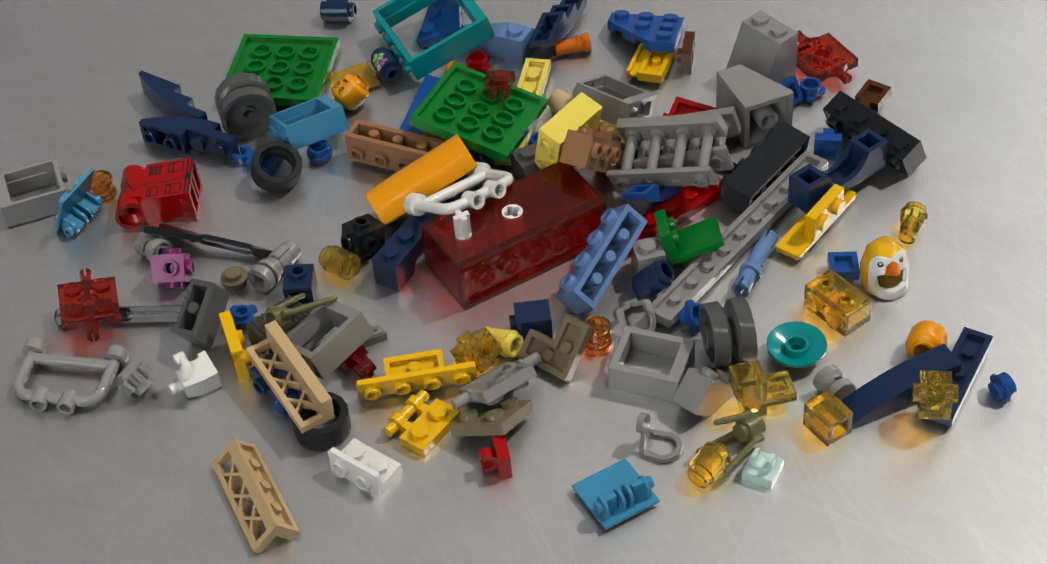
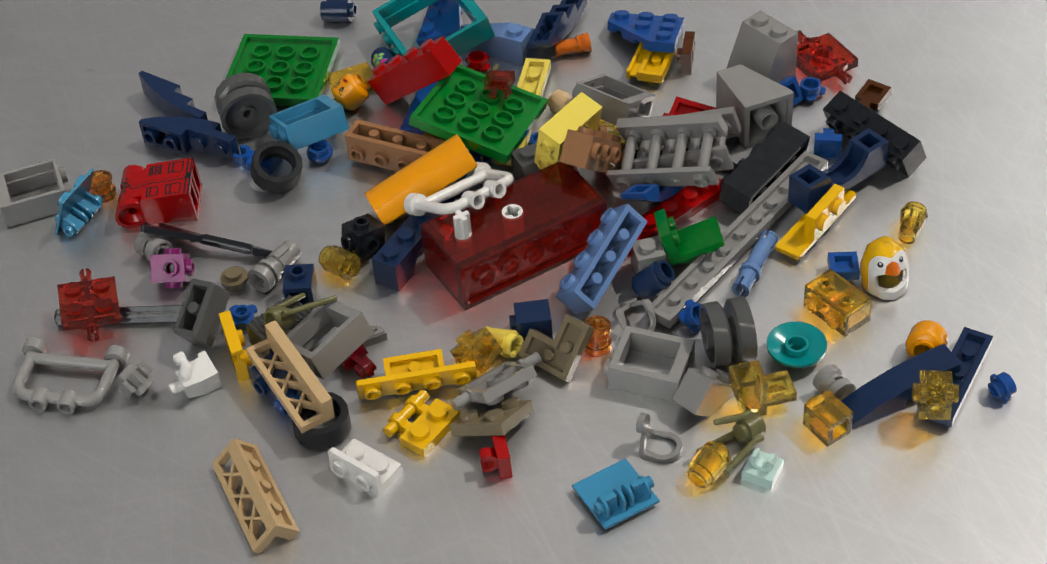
none -> red brick [367,36,462,105]

